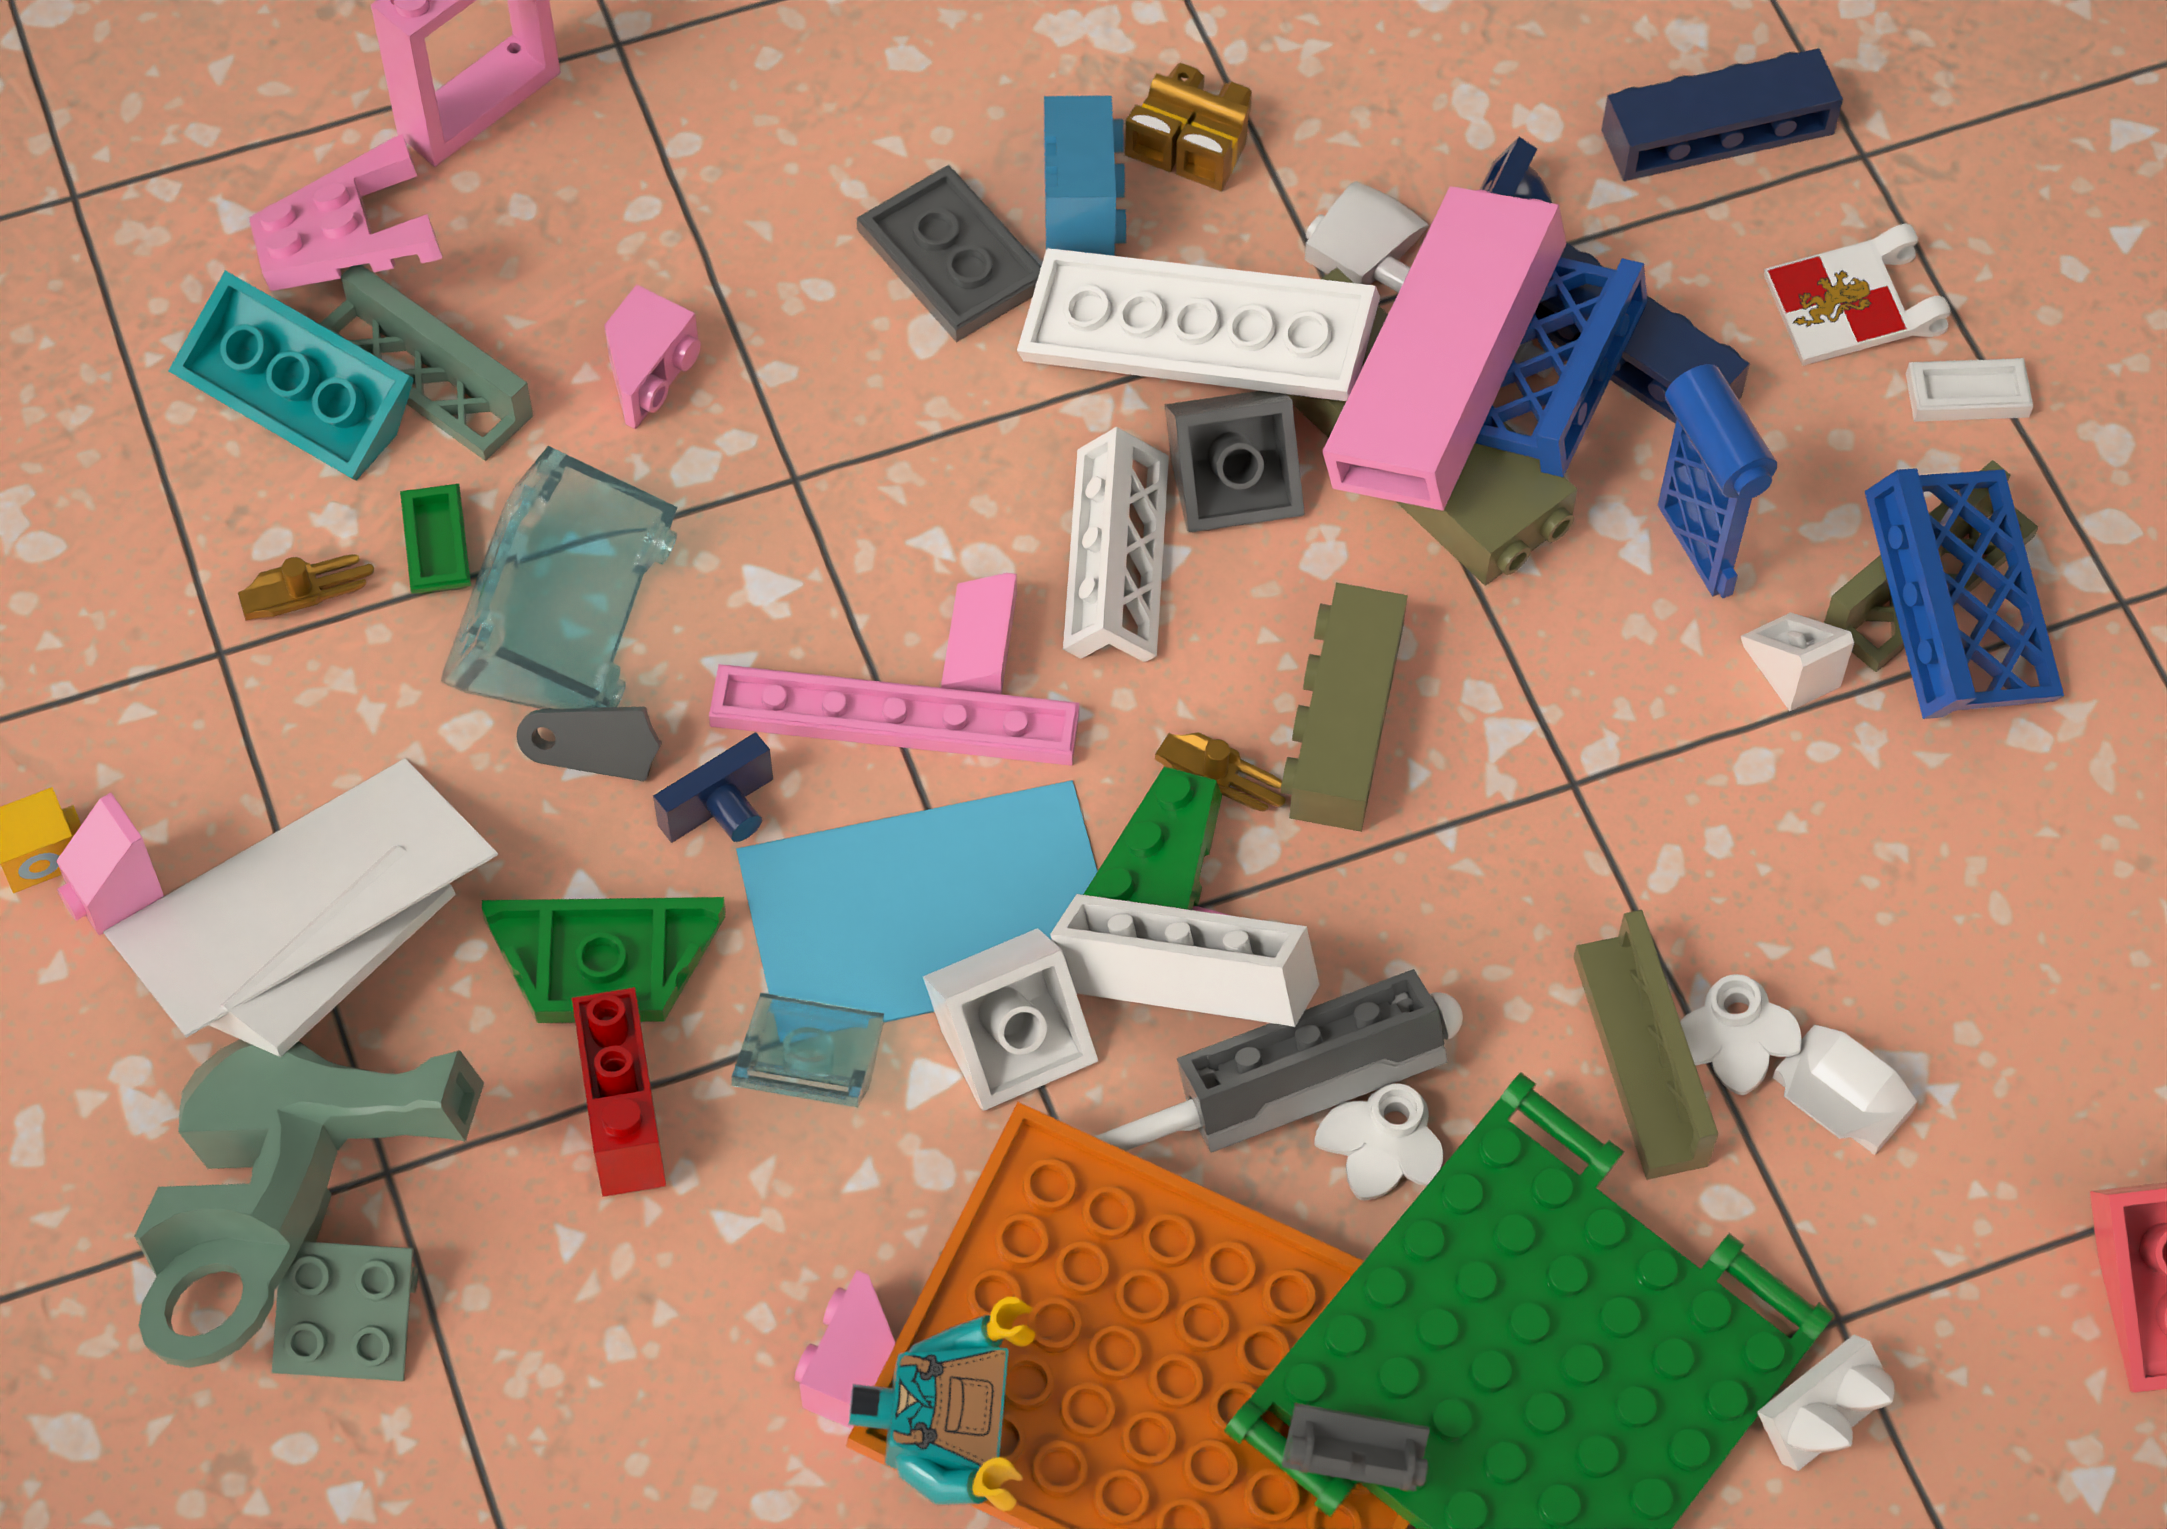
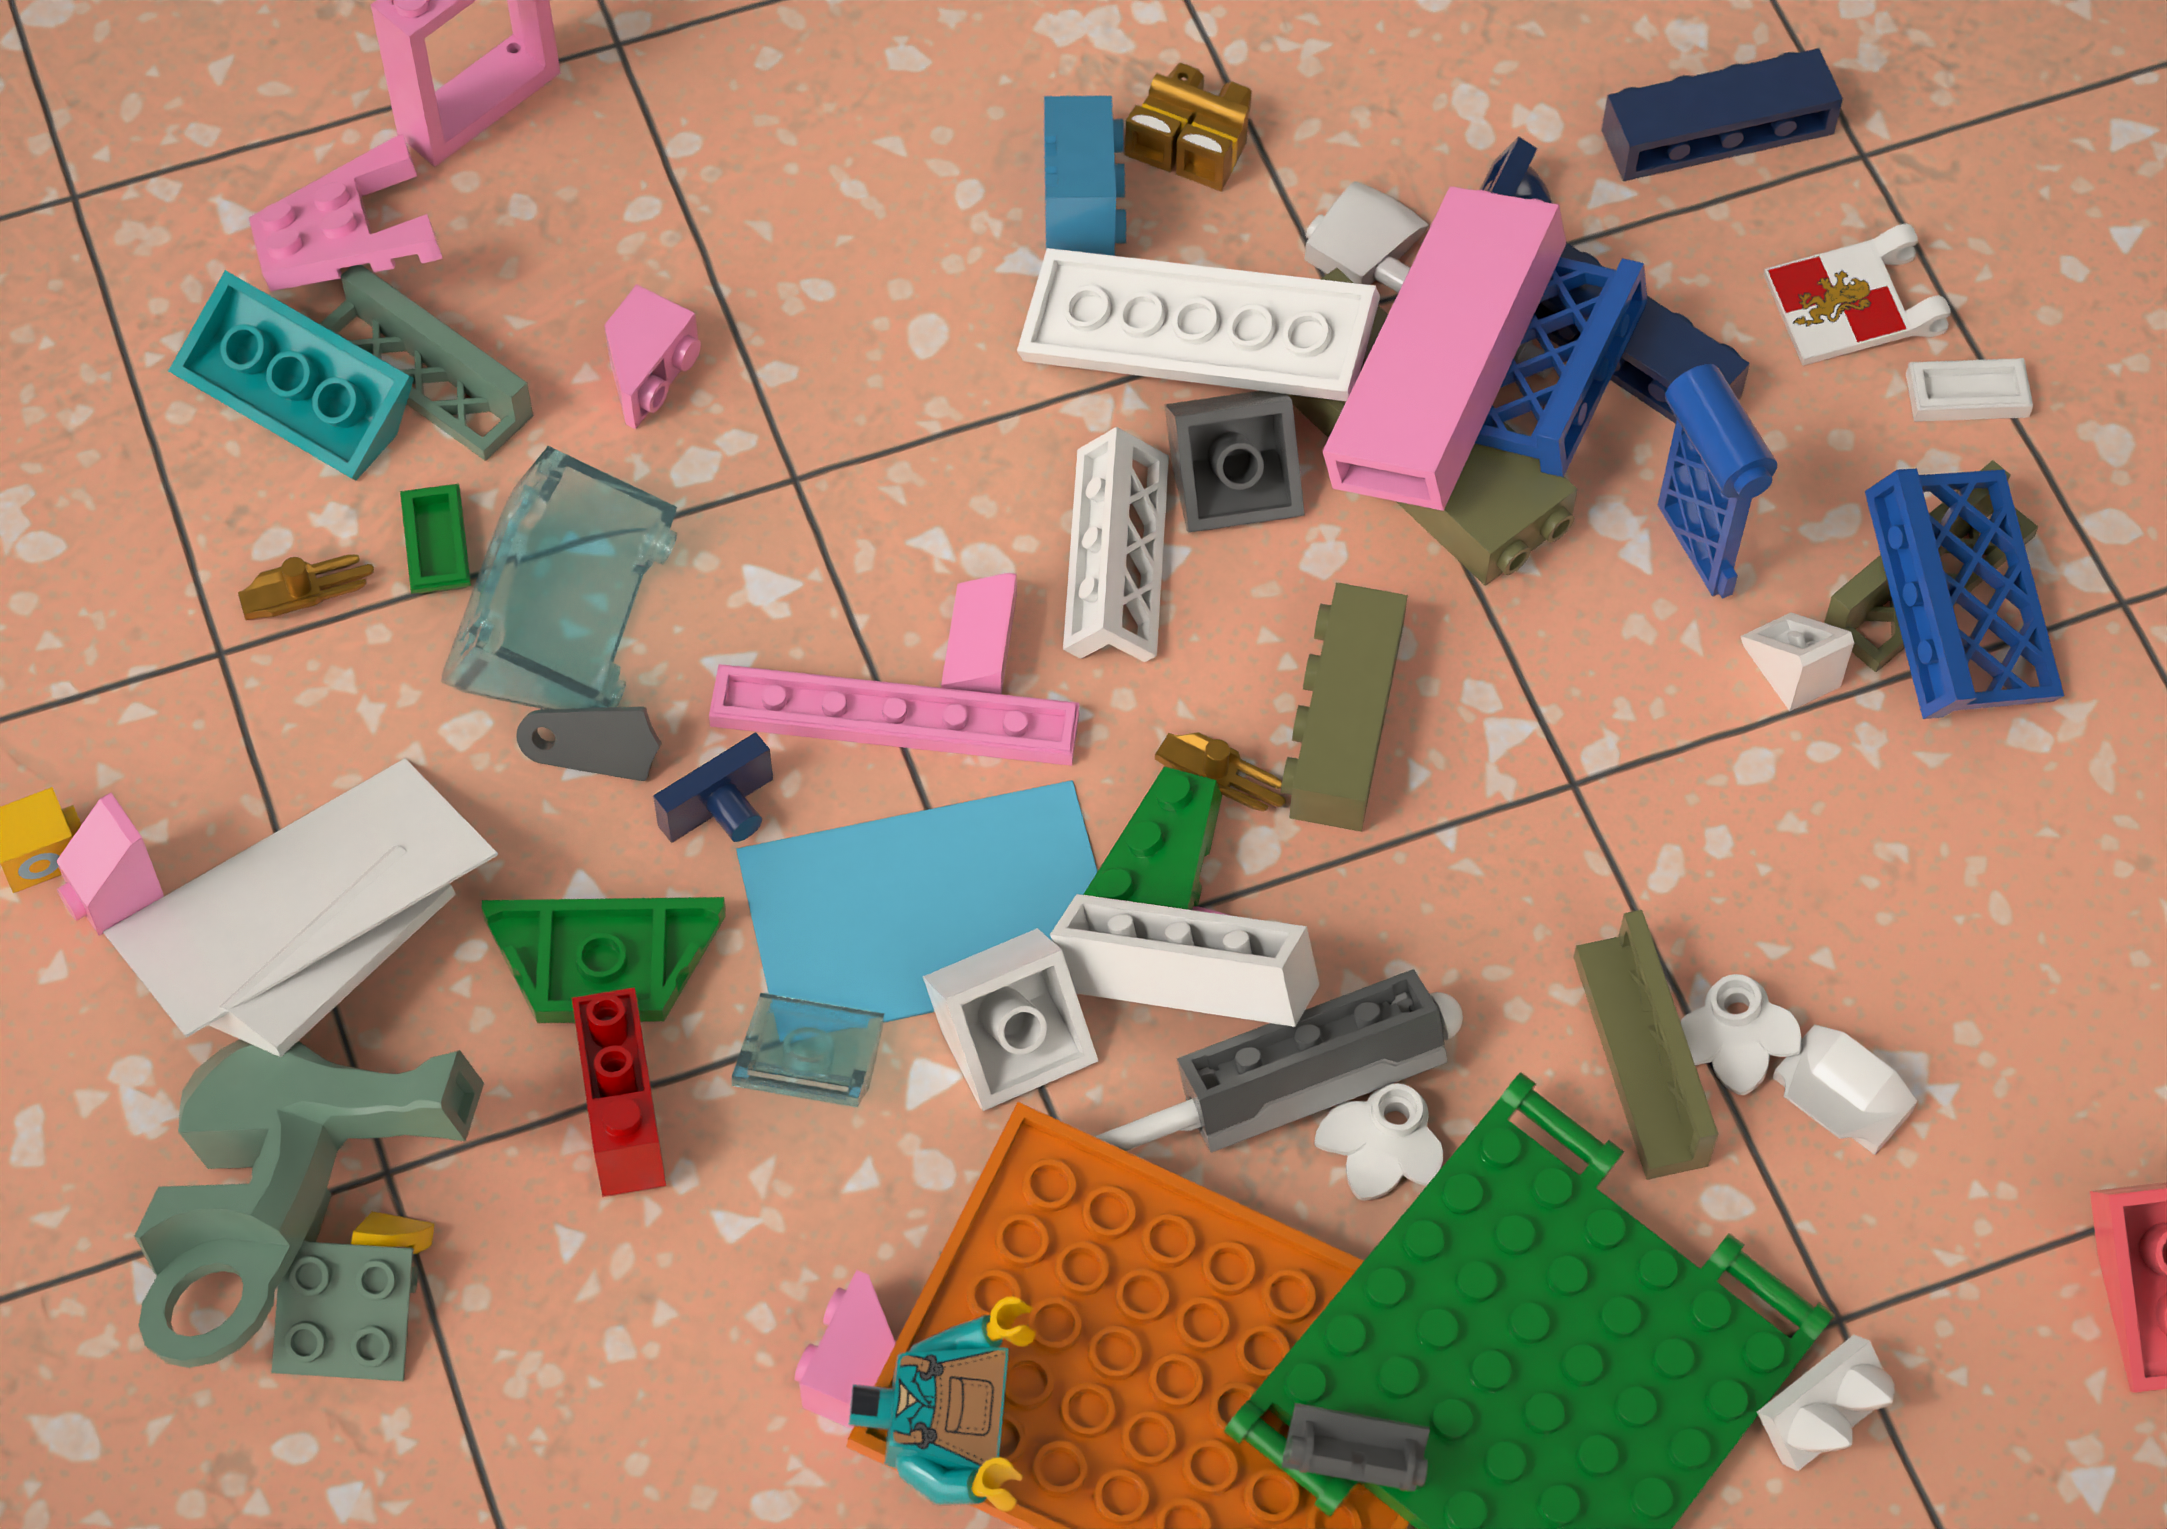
dark grey tile [856,165,1041,342] -> none
none -> yellow tile [351,1211,435,1254]

